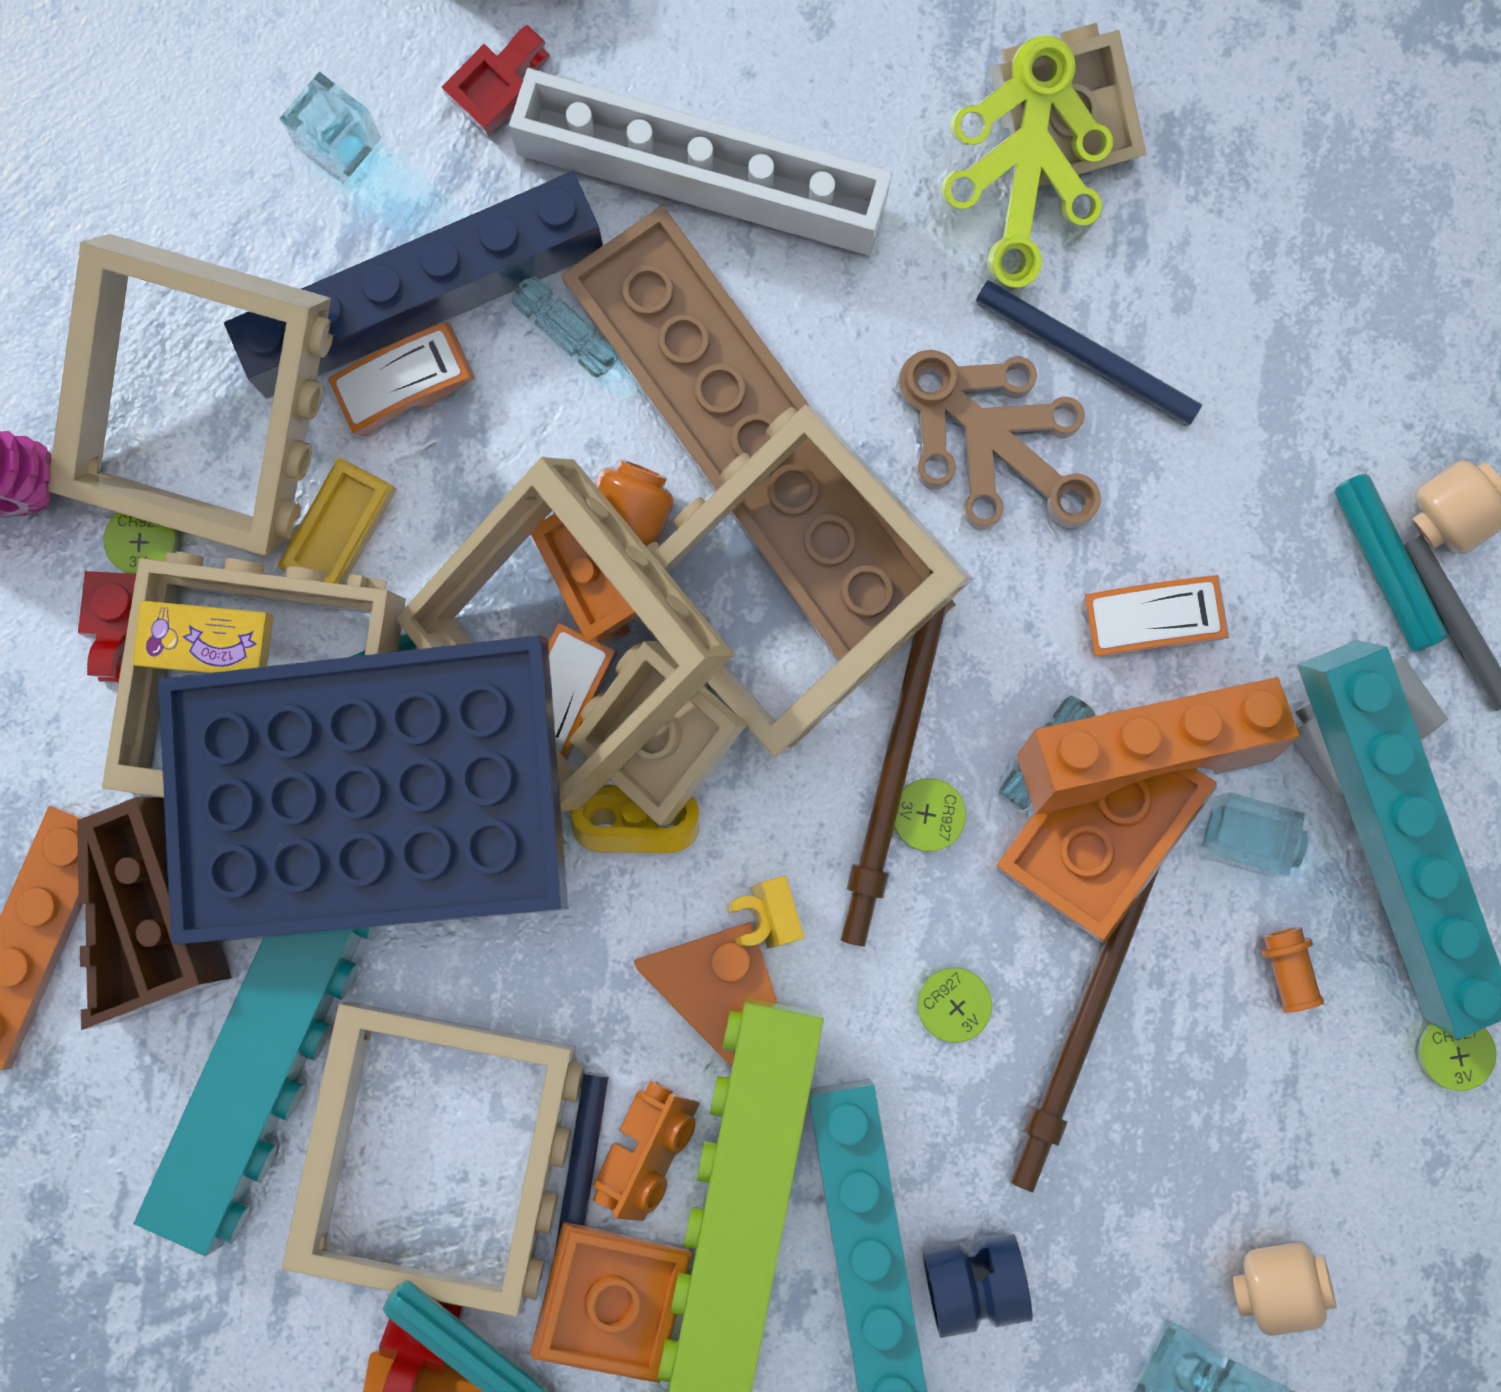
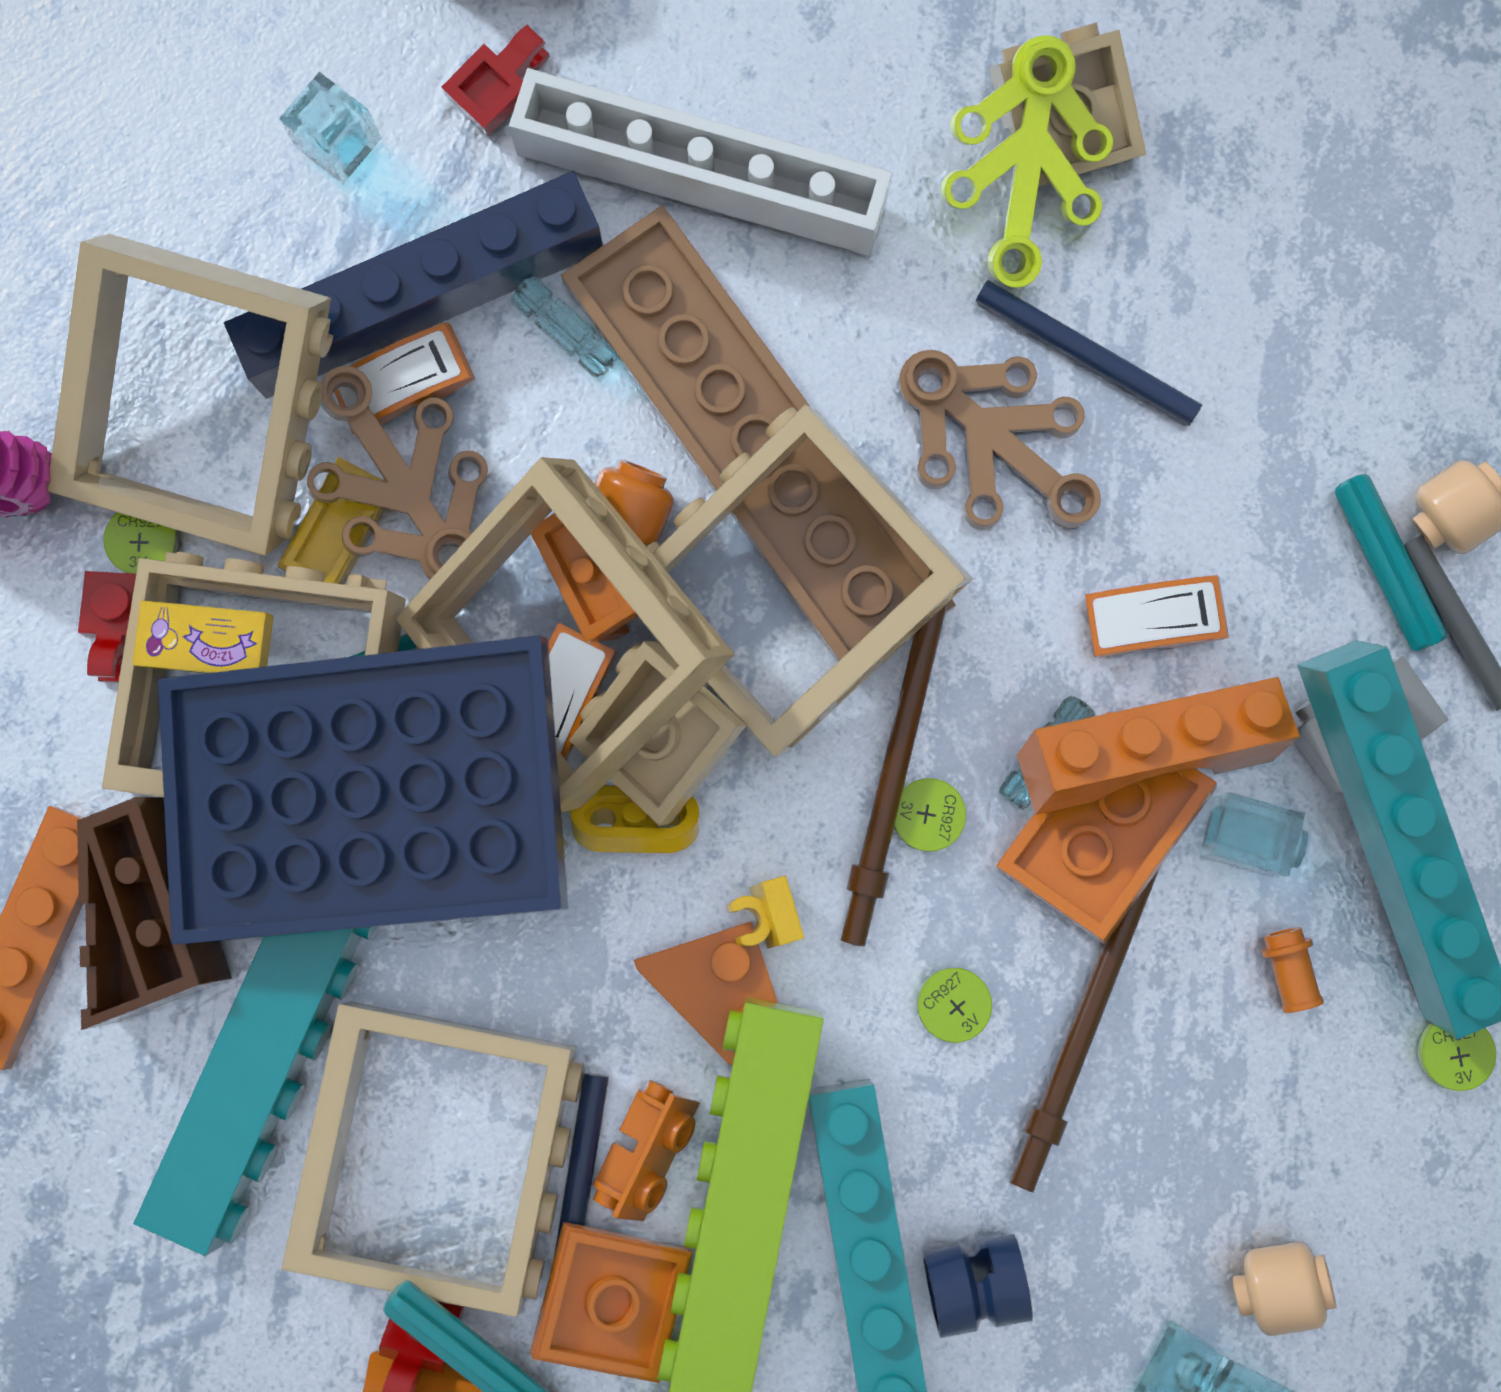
none -> medium nougat plant [307,366,488,579]

